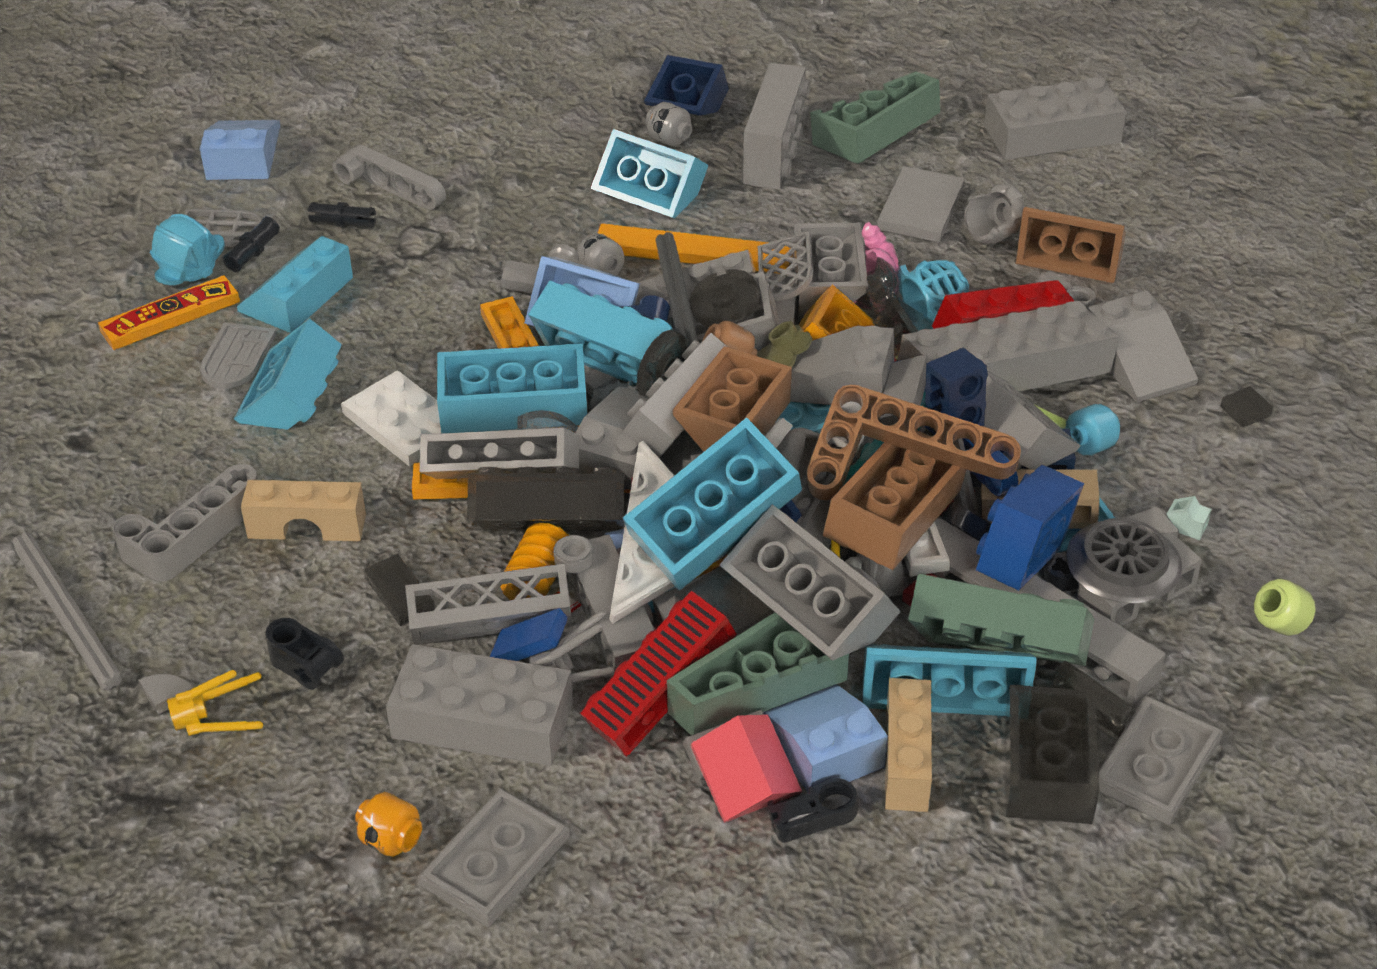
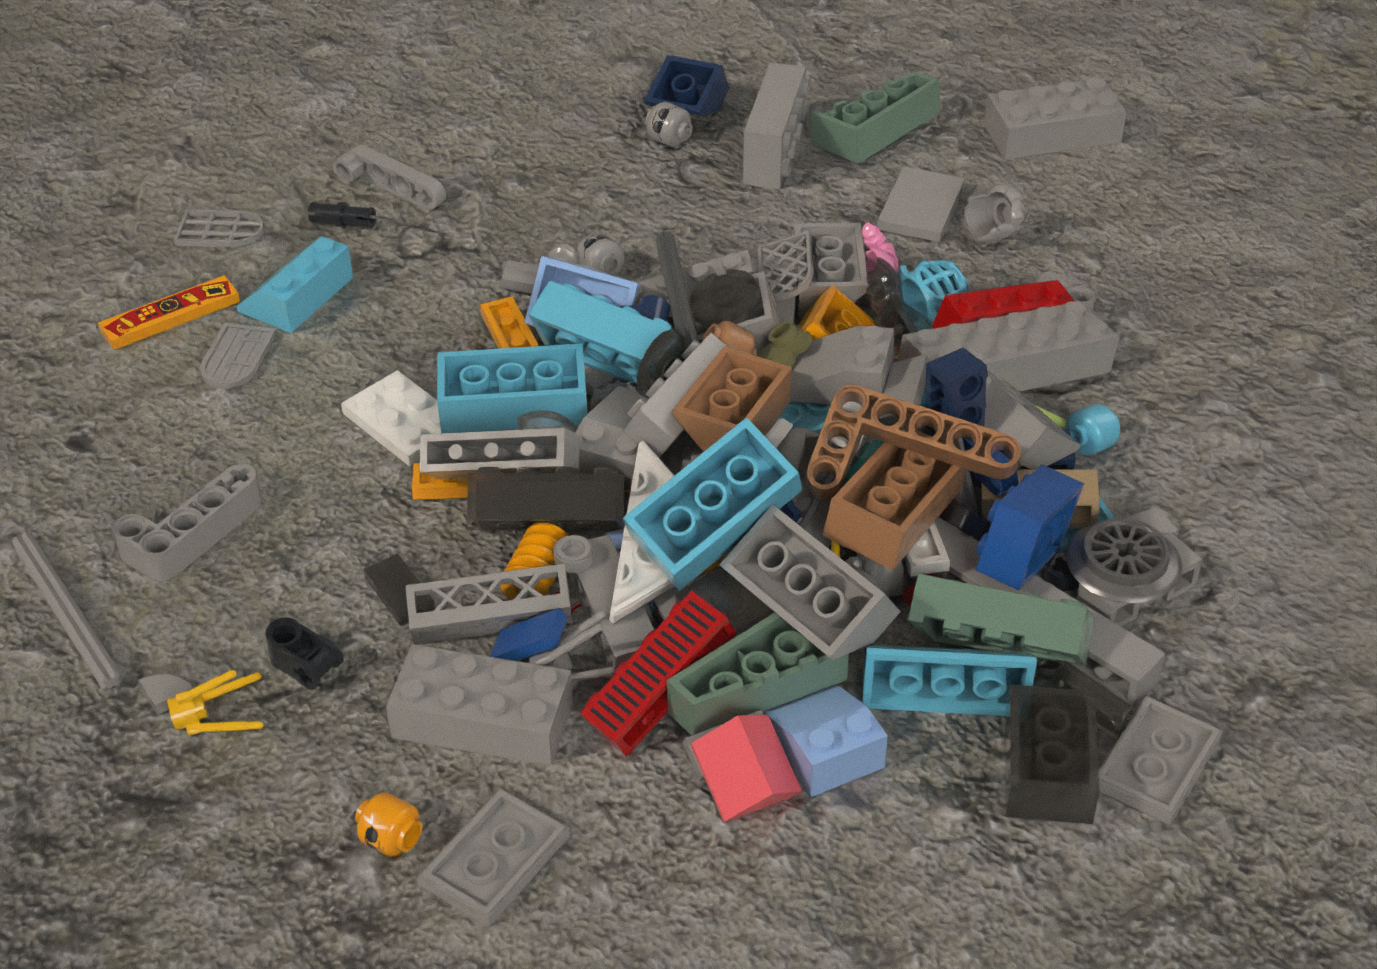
medium azure piece [150,214,225,286] -> none
light blue slope [200,120,280,180] -> none
black pin [223,216,280,272] -> none
medium azure slope [234,318,342,430] -> none
tan arch [241,480,366,541] -> none
medium azure slope [591,129,709,219] -> none
light orange tile [598,223,793,274] -> none
black piece [768,778,859,843] -> none
tan arch [885,678,932,812] -> none
medium nougat slope [1016,207,1126,283] -> none
light grey slope [1087,290,1198,403] -> none
light aqua piece [1167,496,1212,540] -> none
clear smoke tile [1220,386,1273,428] -> none
yellowish green head [1254,579,1315,636] -> none

